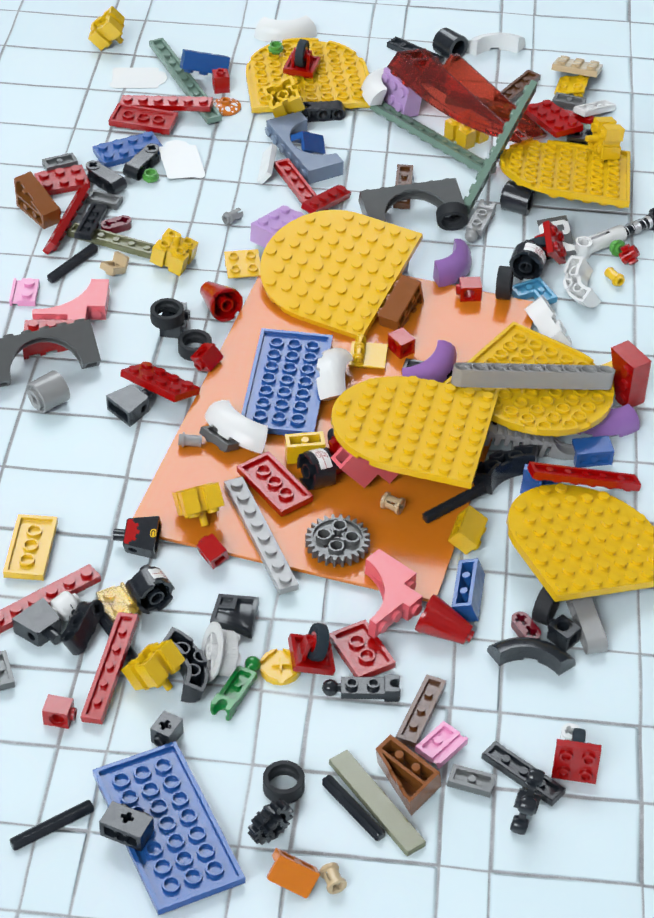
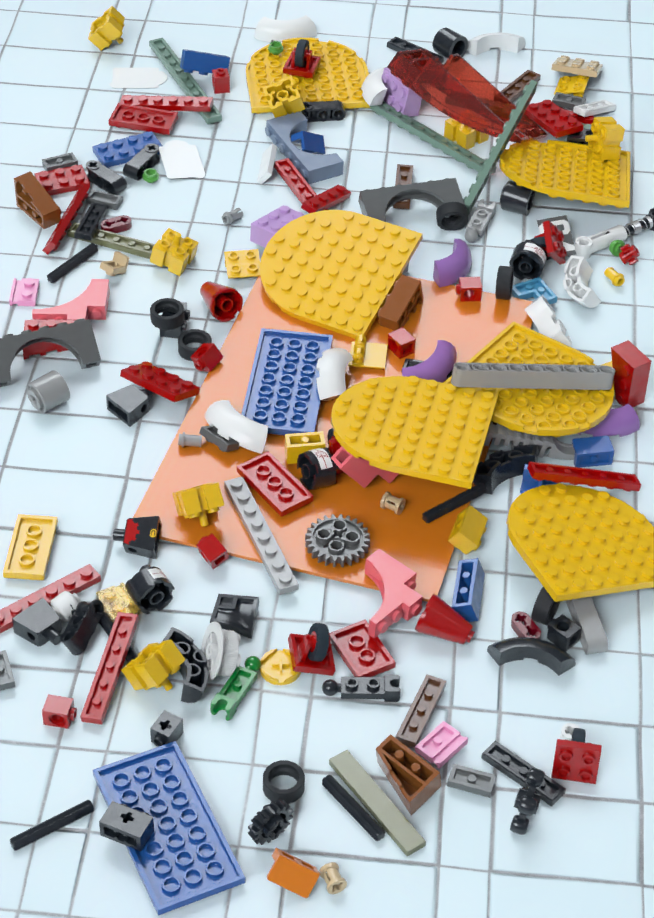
orange dish [213,97,241,116] -> none

